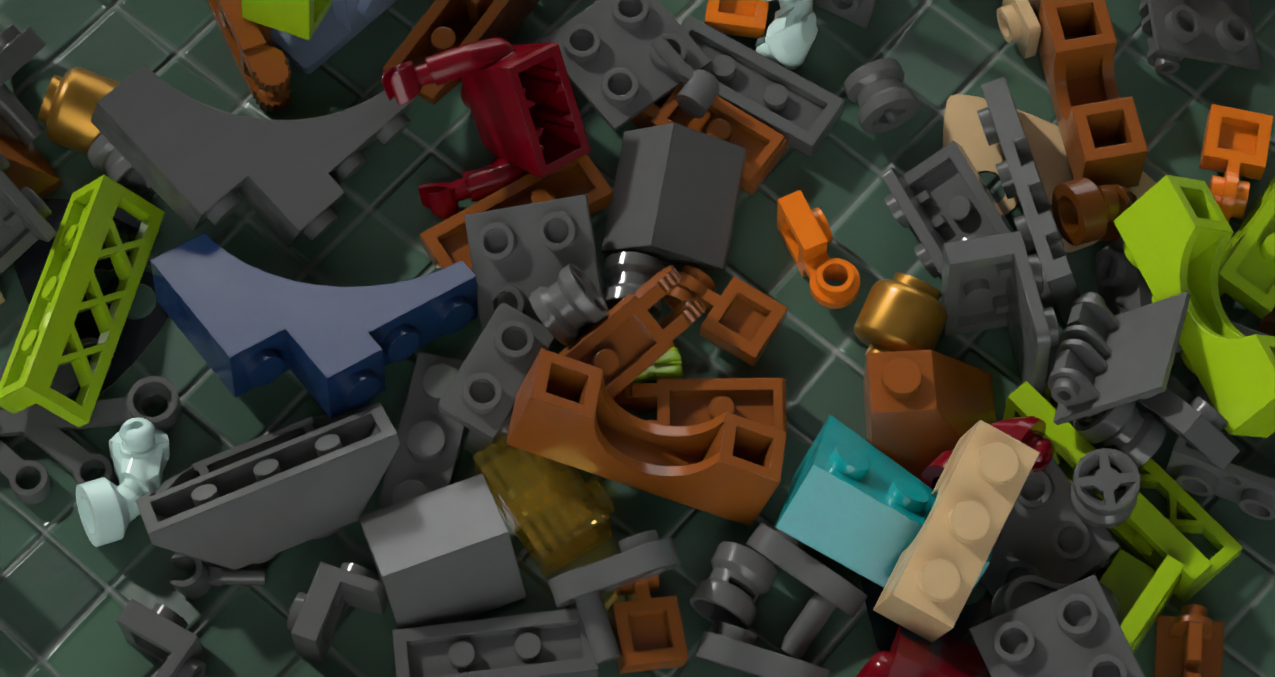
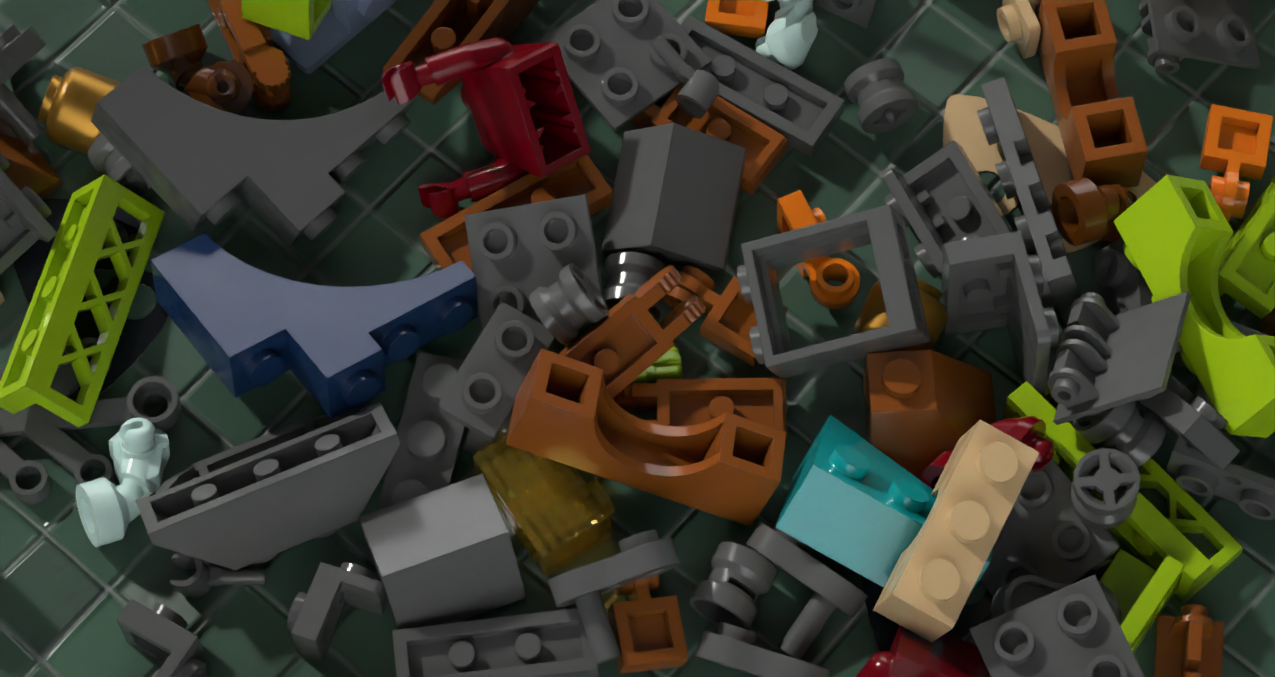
none -> reddish brown arm [142,24,254,114]
none -> dark grey window [737,204,930,379]

